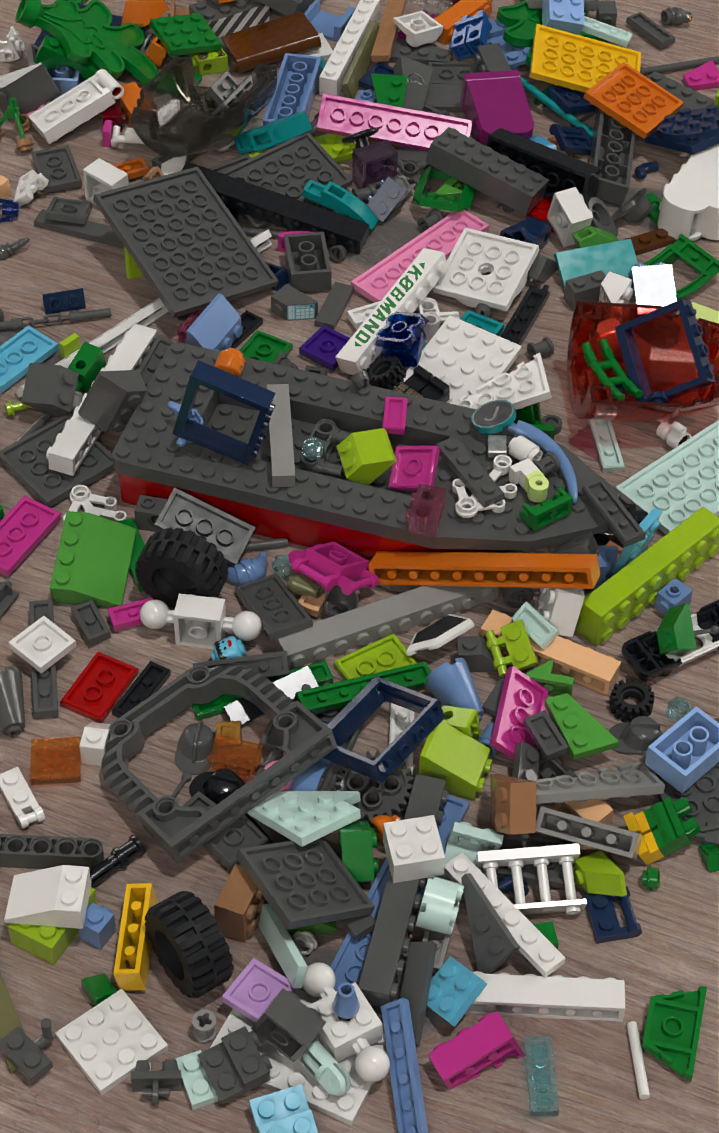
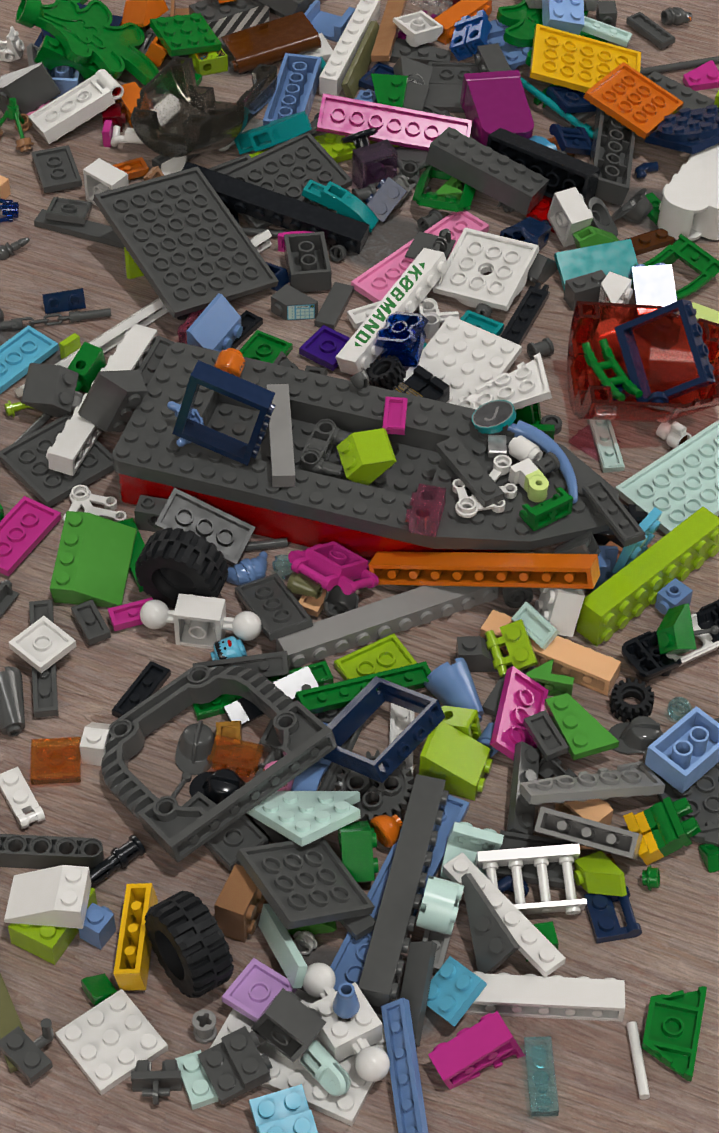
white hinge [13,169,49,208] -> none
red tile [60,651,139,723] -> none
dark grey bracket [207,71,256,116] -> none
clear light blue plate [302,437,324,460] -> none
white brick [383,815,445,883] -> none
dark pink tile [388,446,440,491] -> none
tile [406,614,475,656] -> none
medium nougat slope [490,774,536,835] -> none
none -> dark grey hinge [405,229,456,260]

